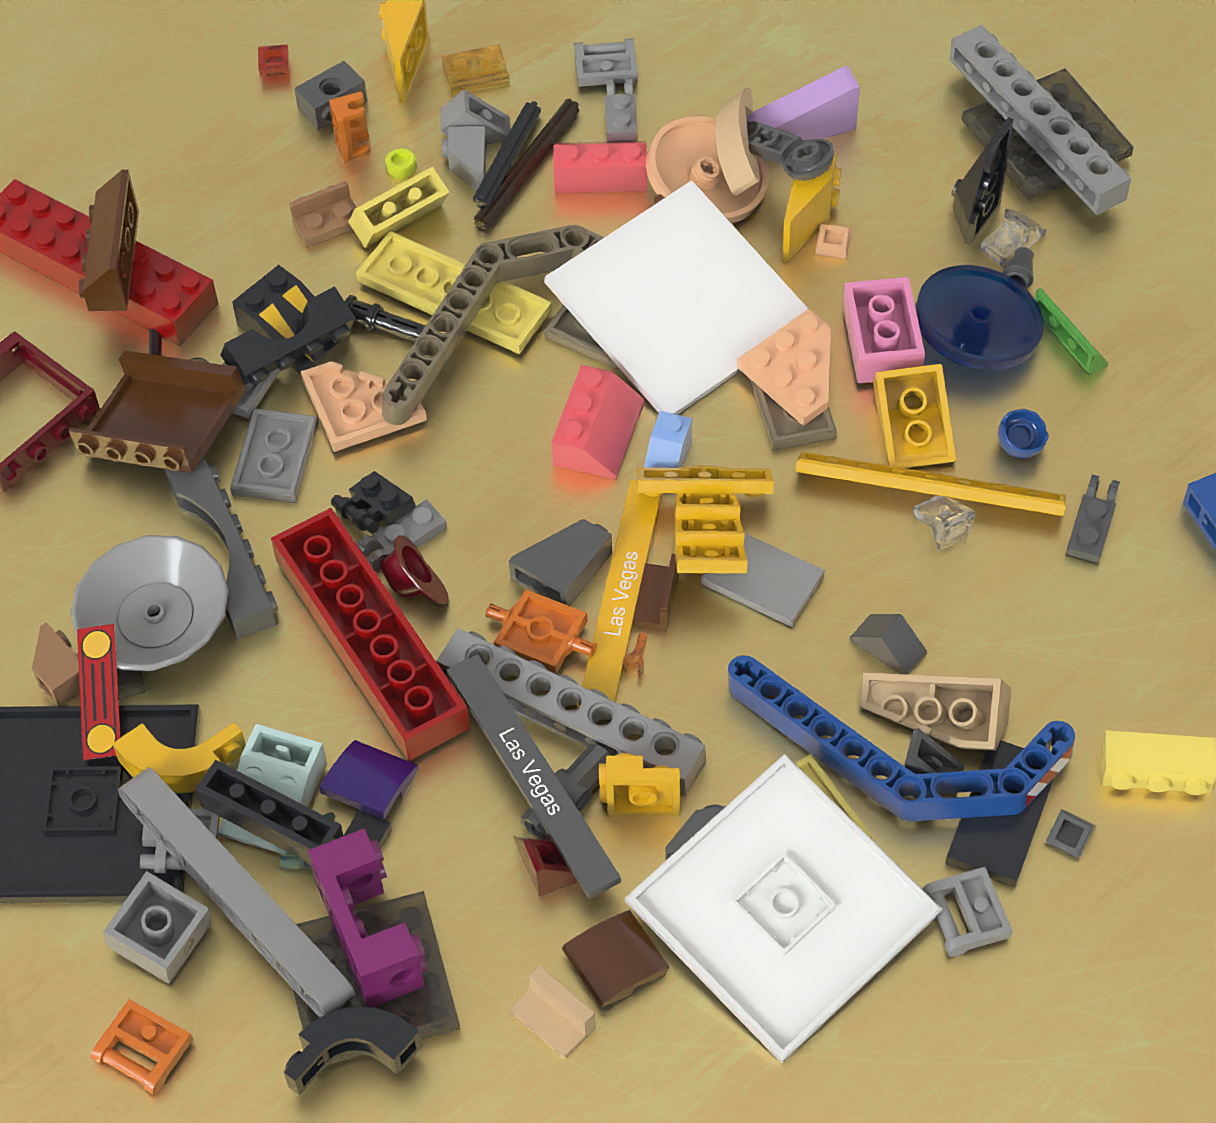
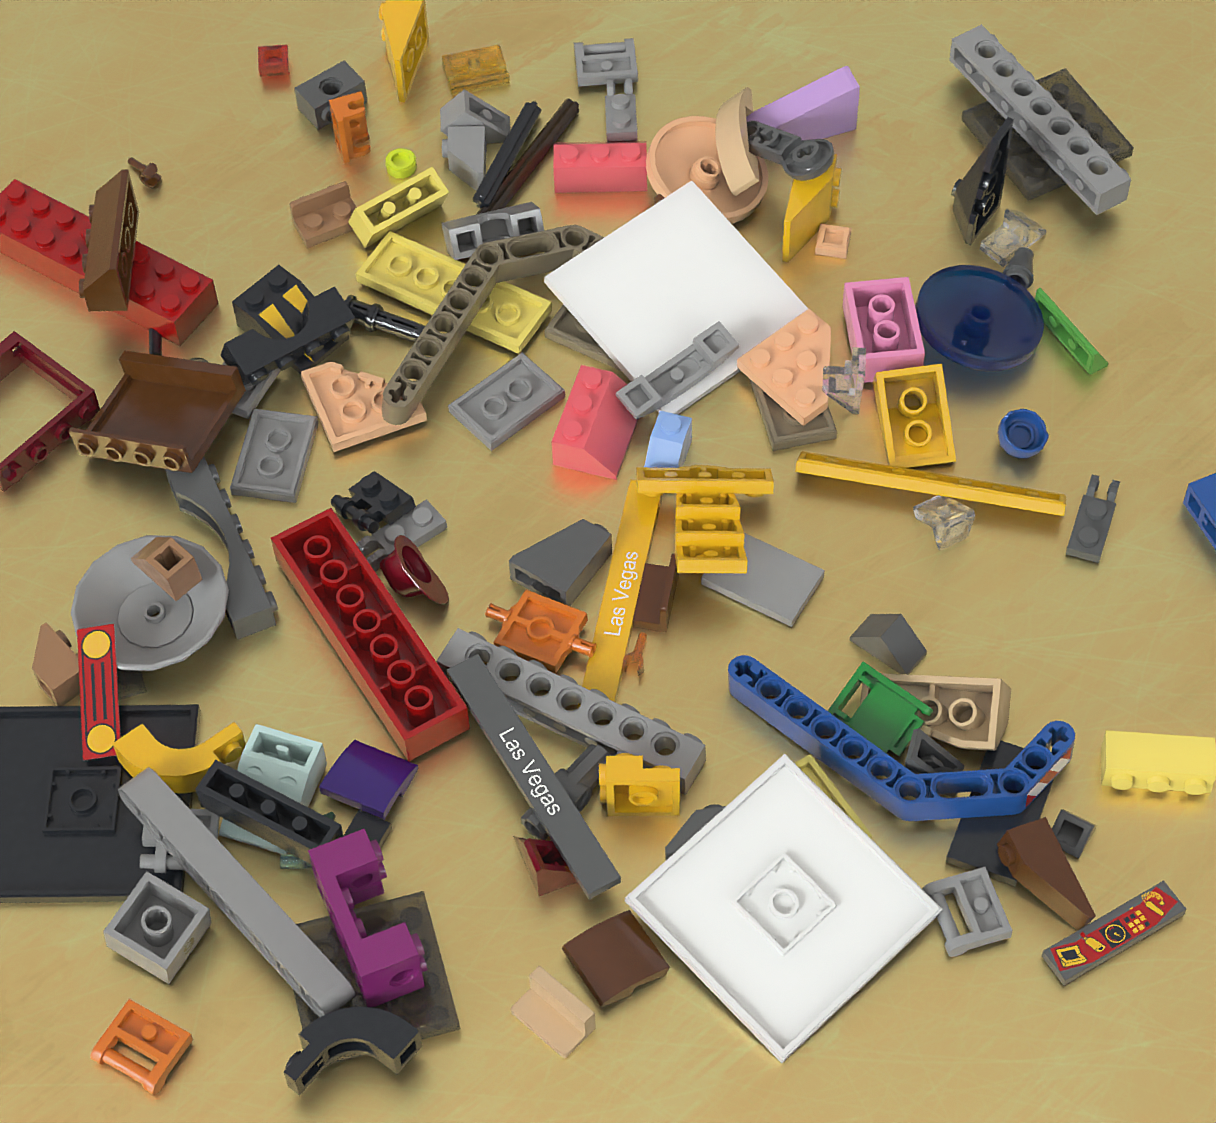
none -> reddish brown hand [128,157,161,188]
none -> medium nougat slope [131,537,203,601]
none -> light grey arch [441,202,544,260]
none -> light grey tile [448,352,565,451]
none -> light grey slope [616,321,739,419]
none -> clear slope [822,347,866,414]
none -> green container [828,662,934,757]
none -> reddish brown slope [997,817,1096,931]
none -> tile [1042,880,1186,986]

